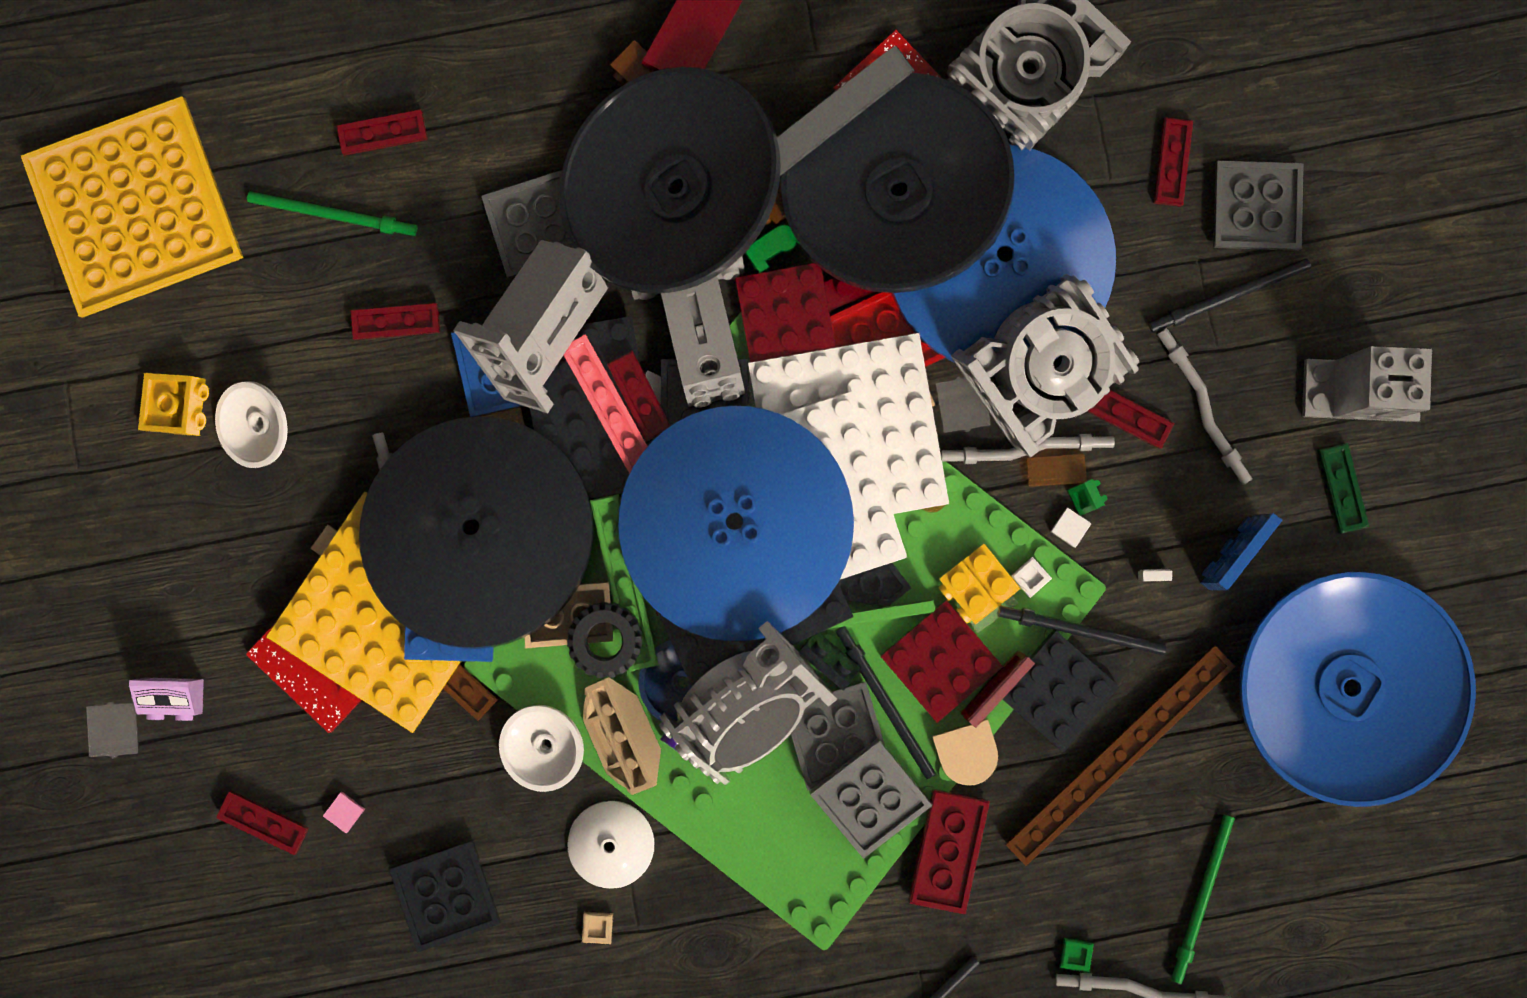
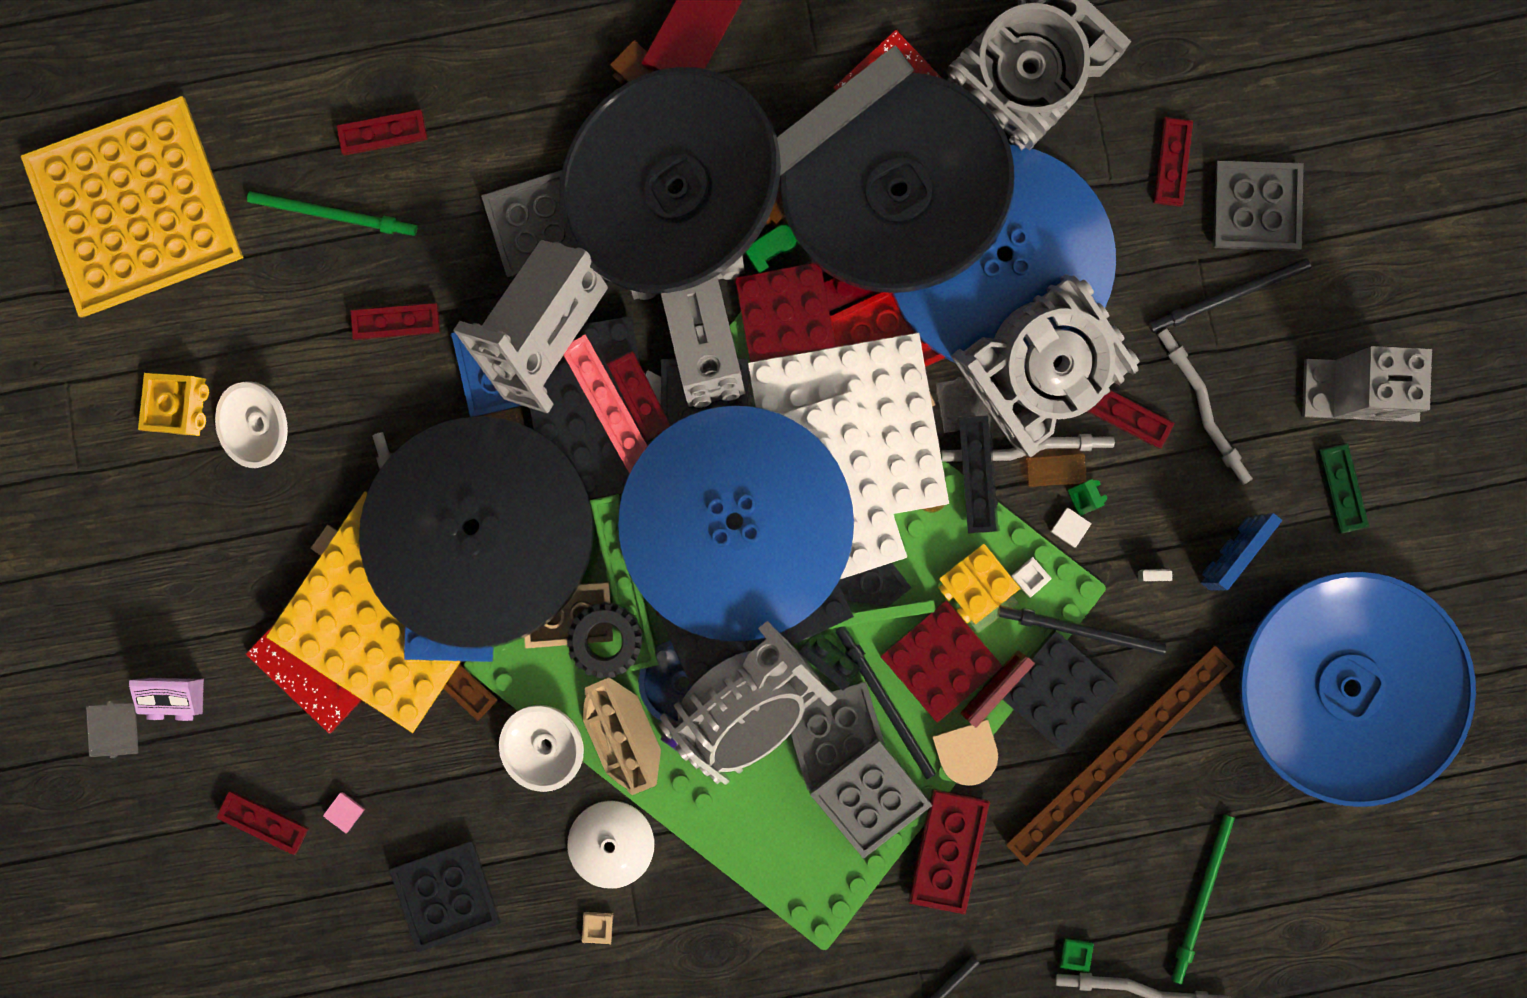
none -> black hinge [959,416,1000,534]

